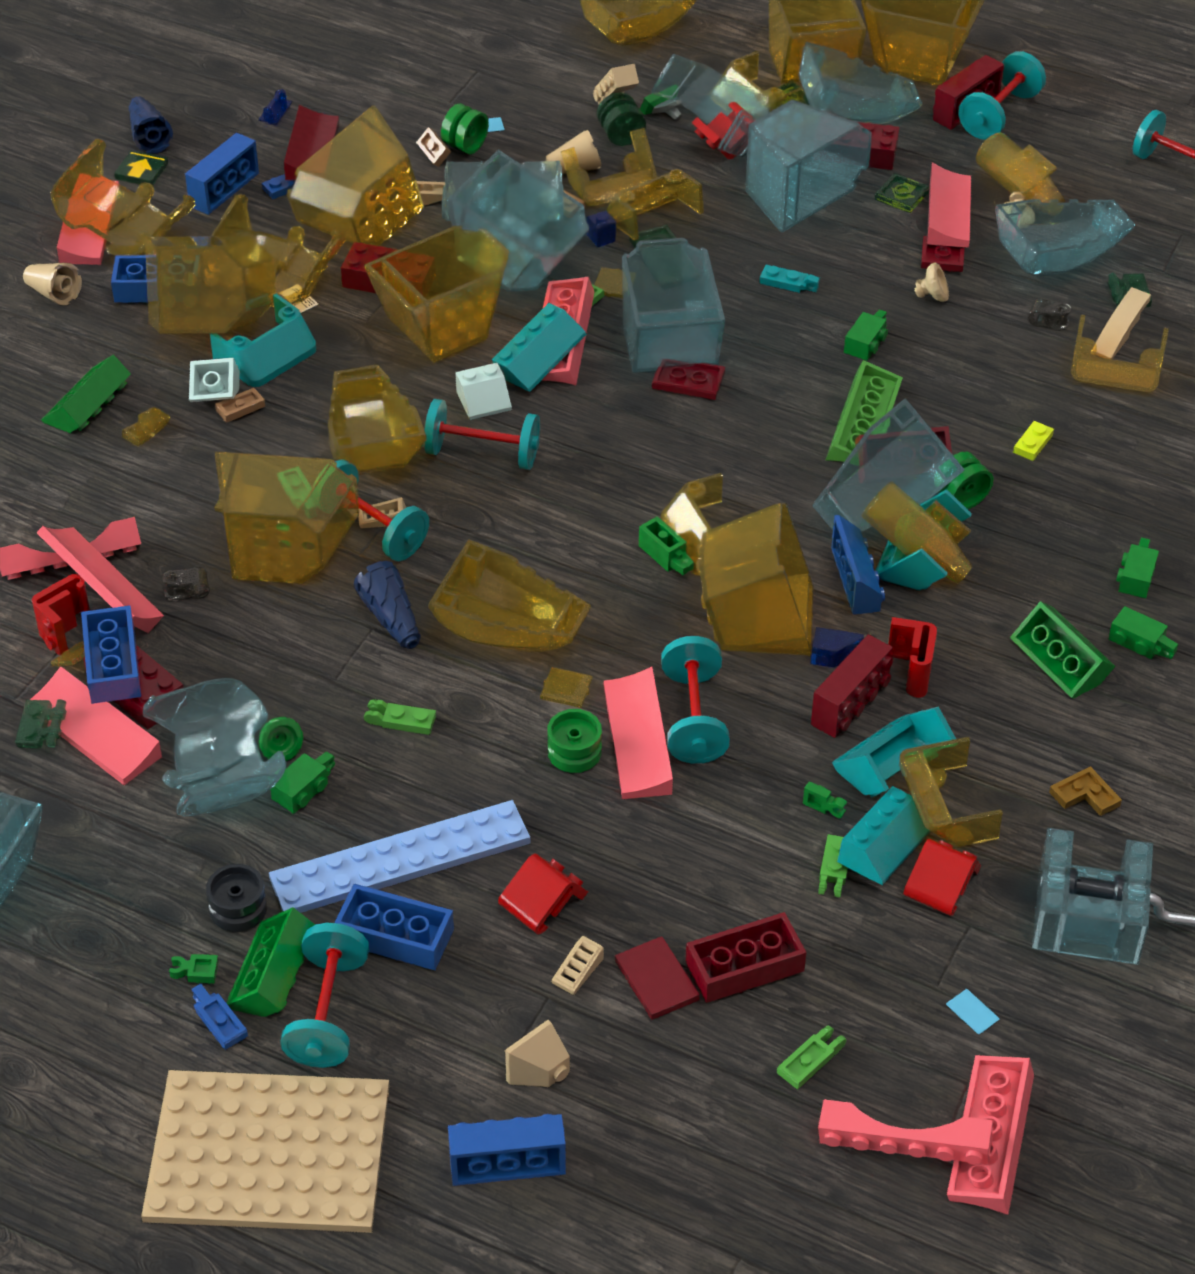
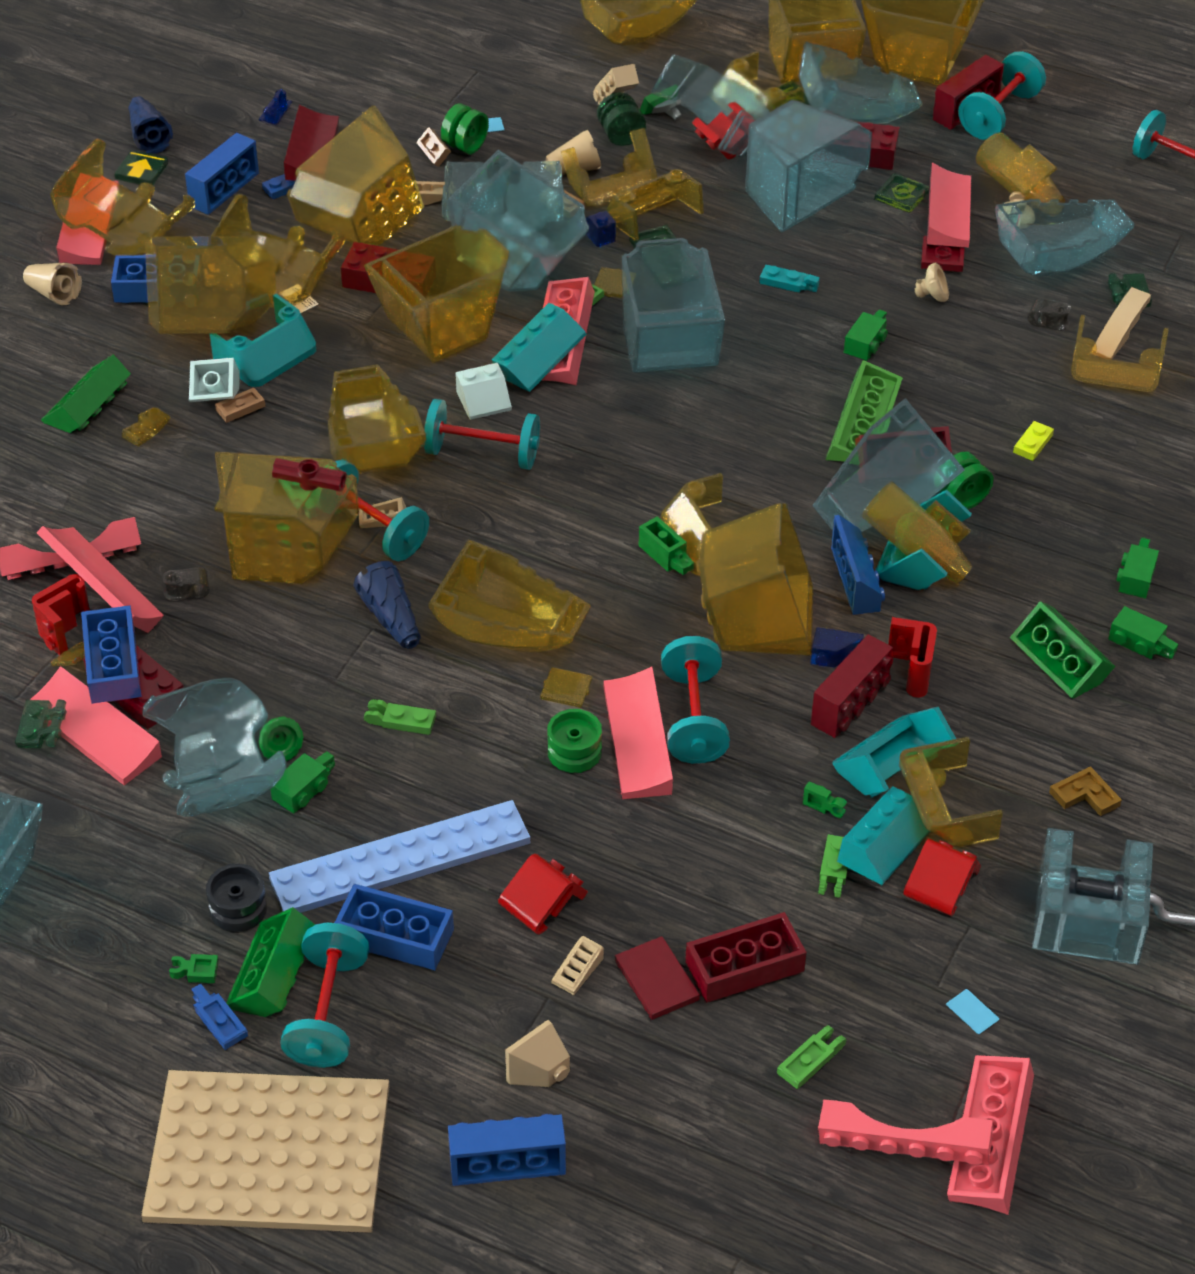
dark red tile [652,355,726,400] -> none
none -> dark red piece [272,458,347,492]

